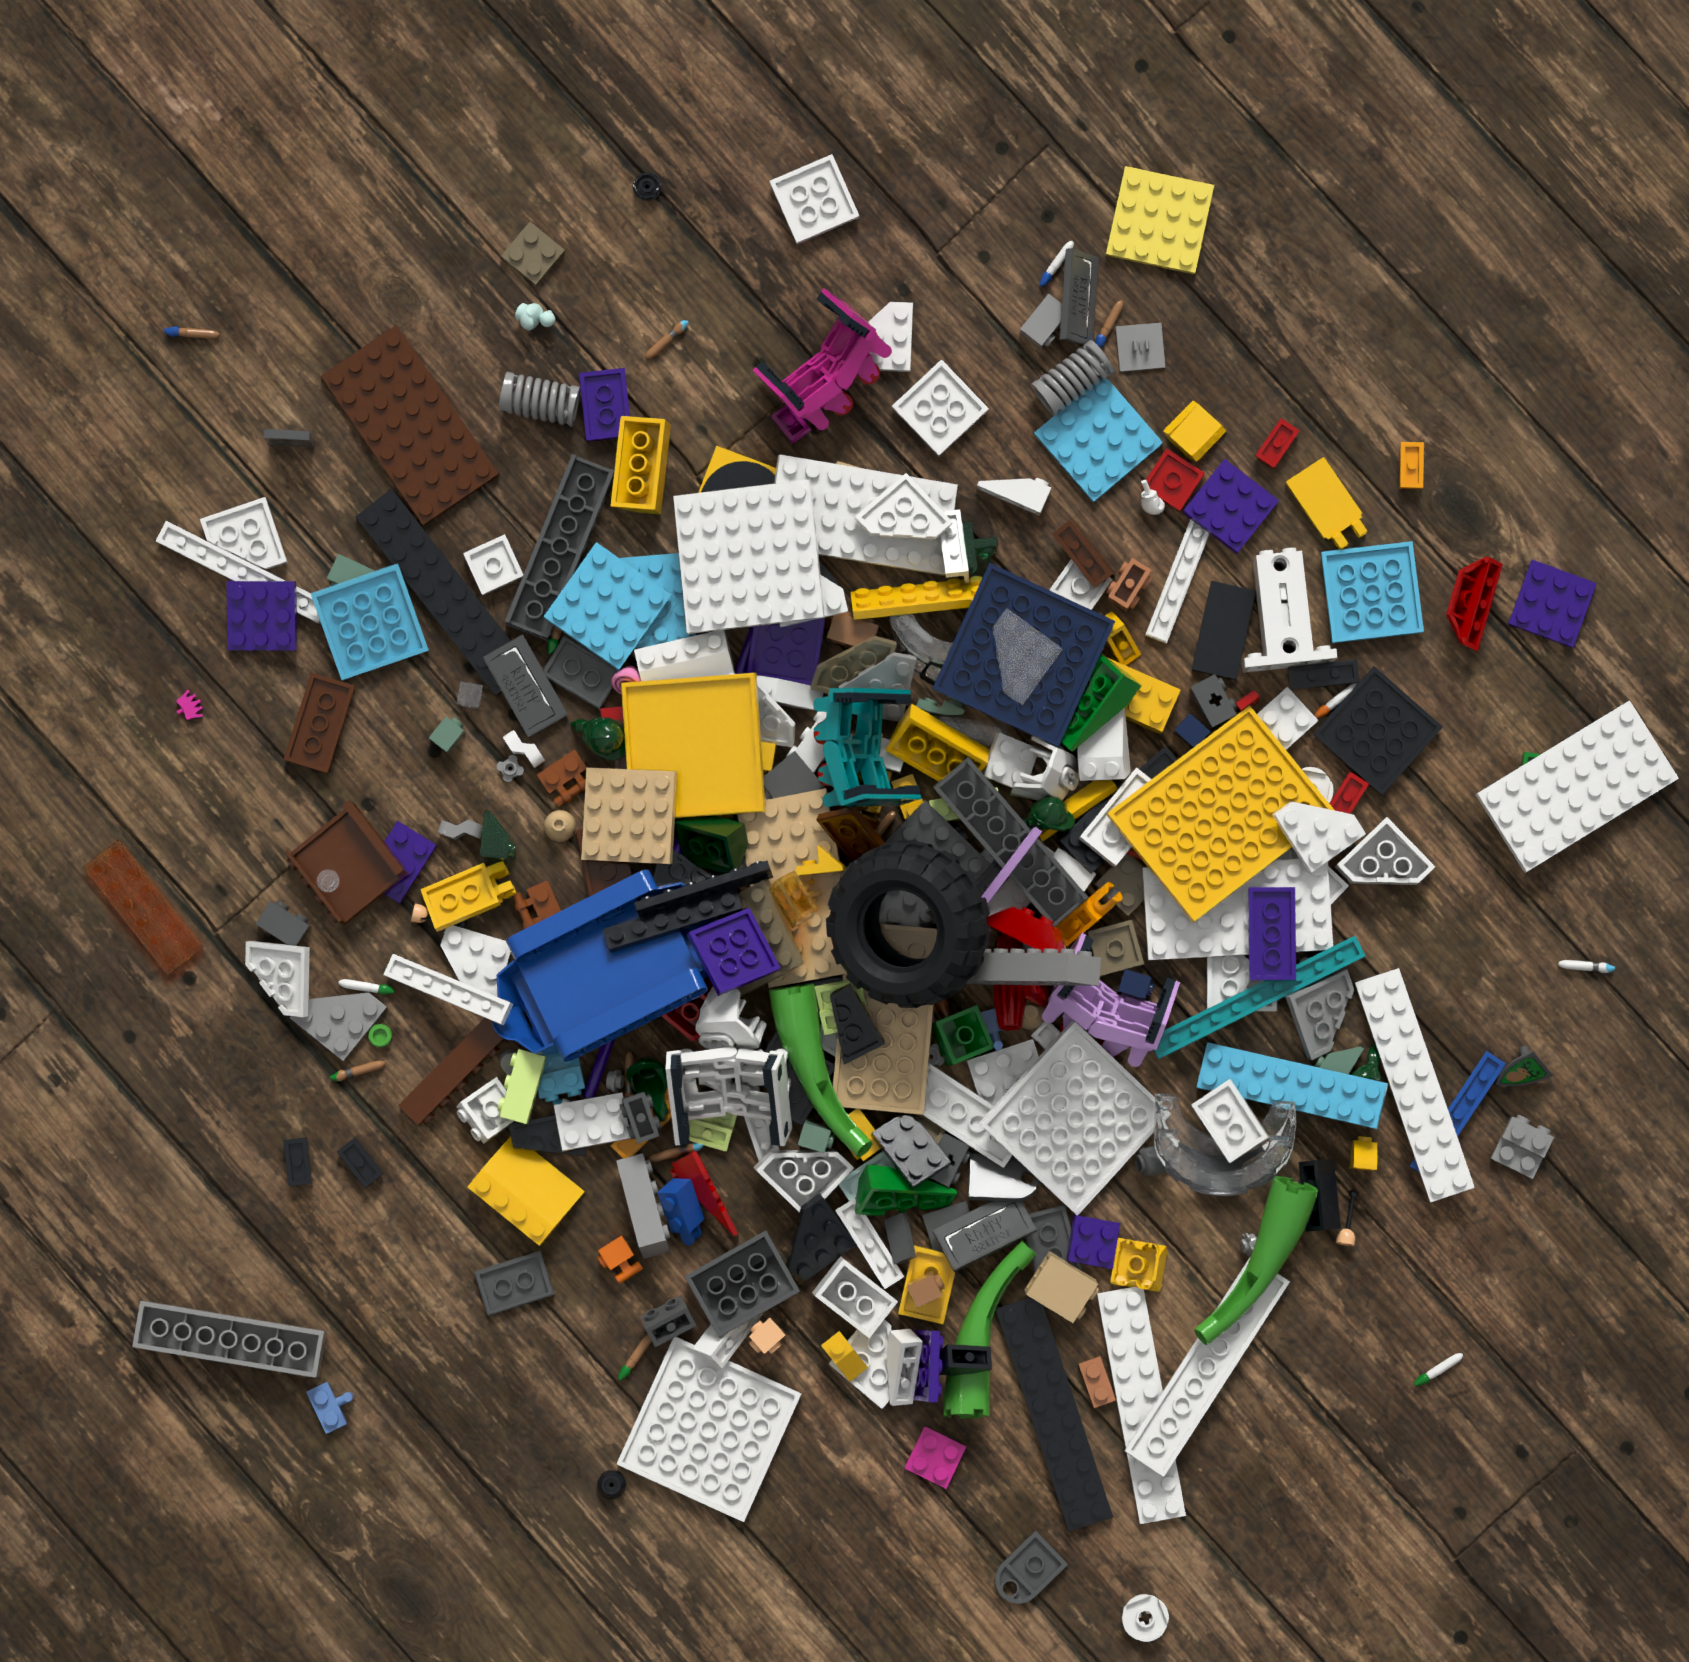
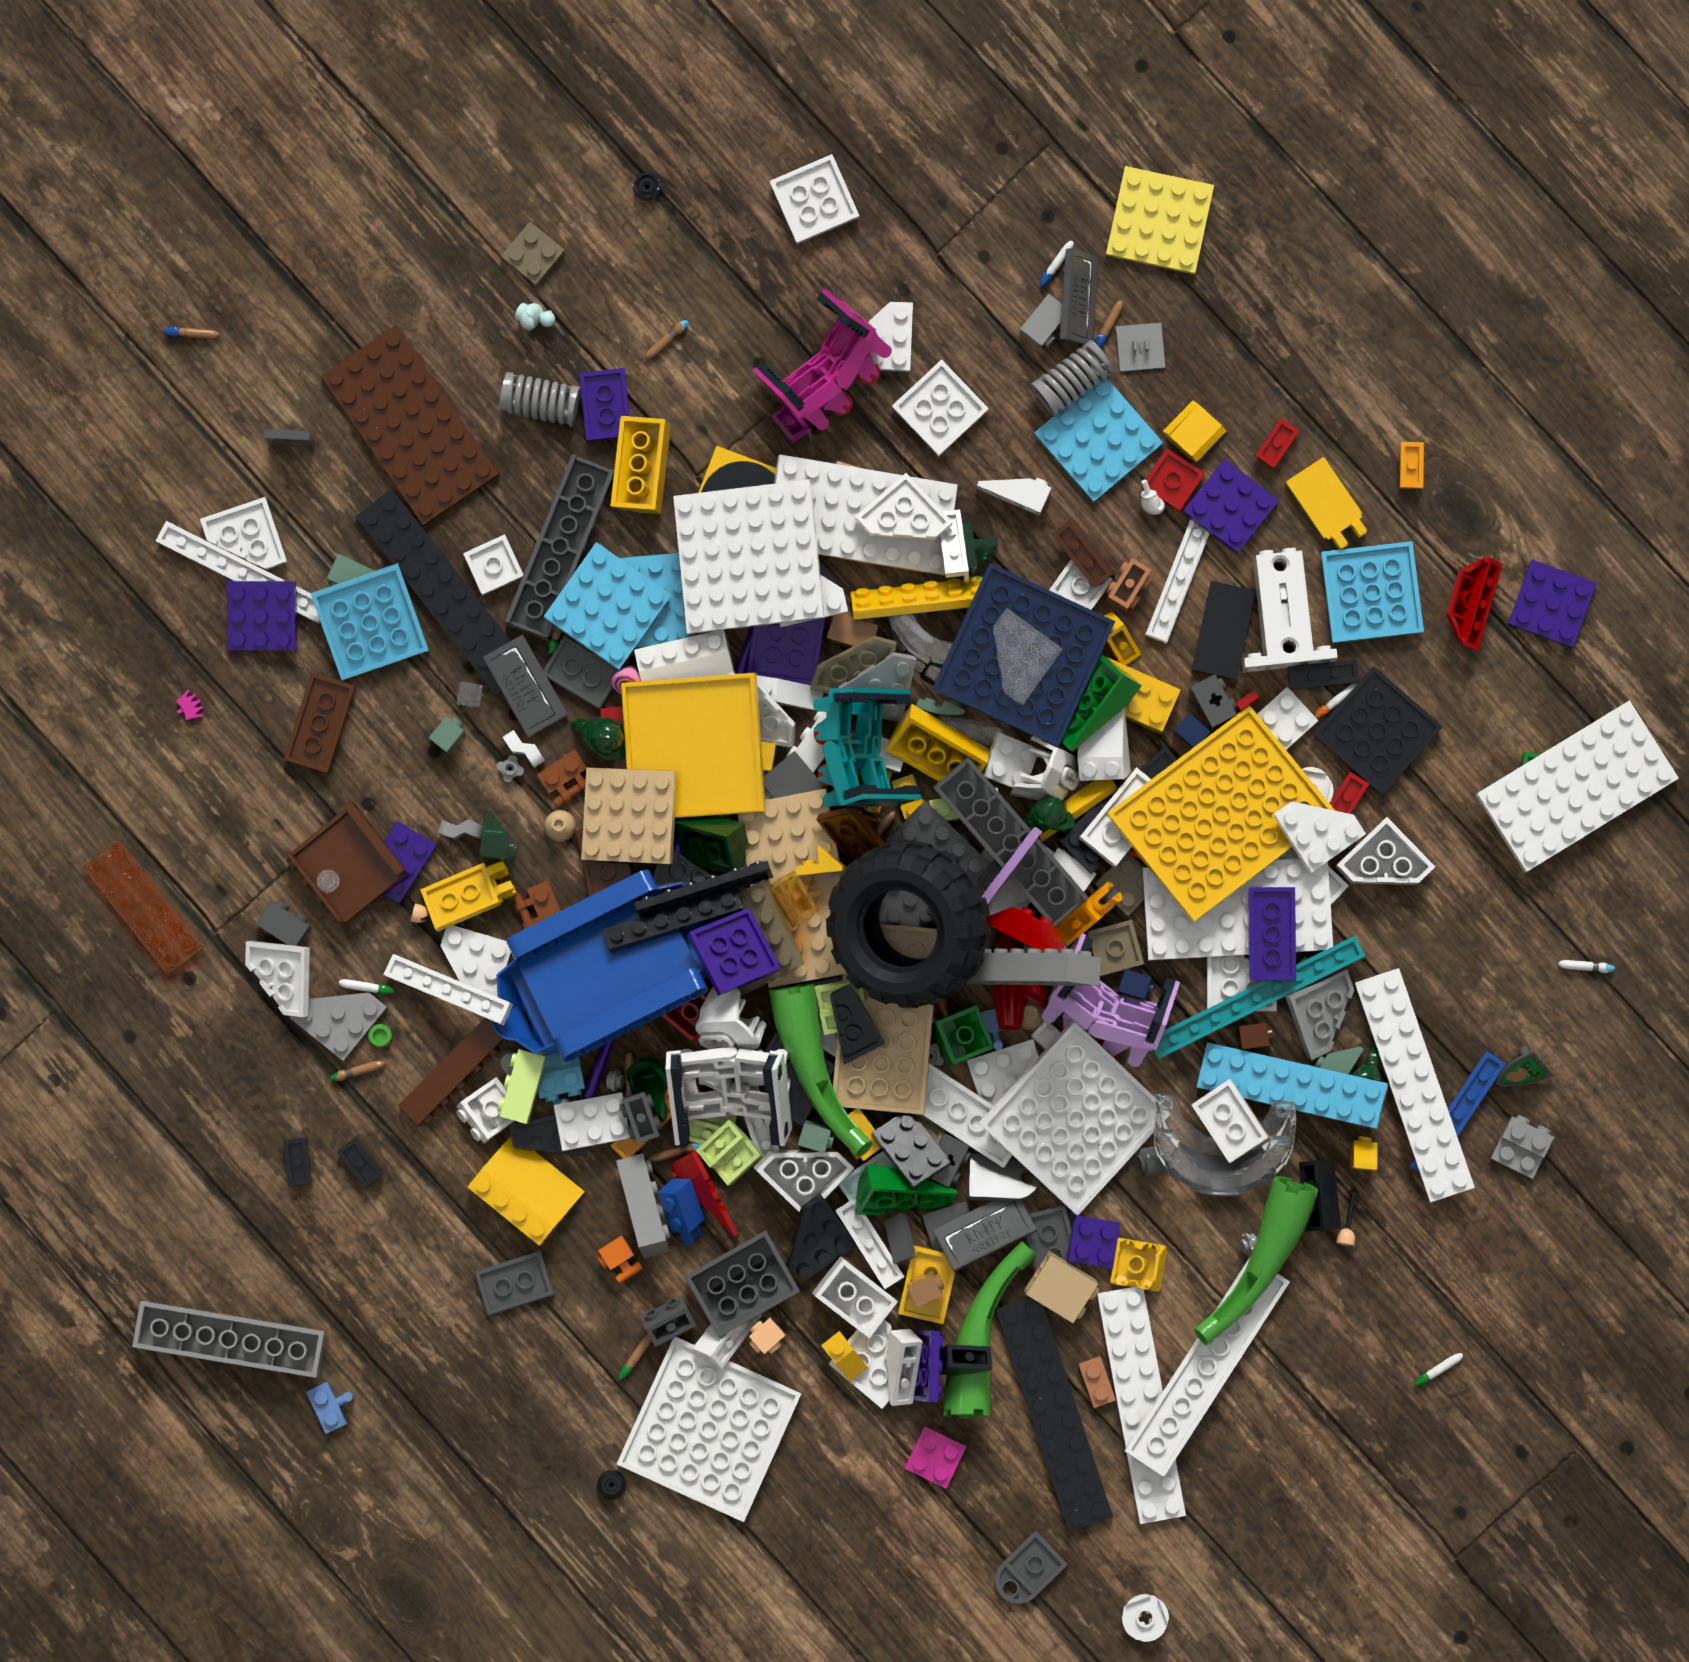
none -> yellowish green slope [696,1120,763,1186]
none -> reddish brown brick [1238,1023,1273,1050]

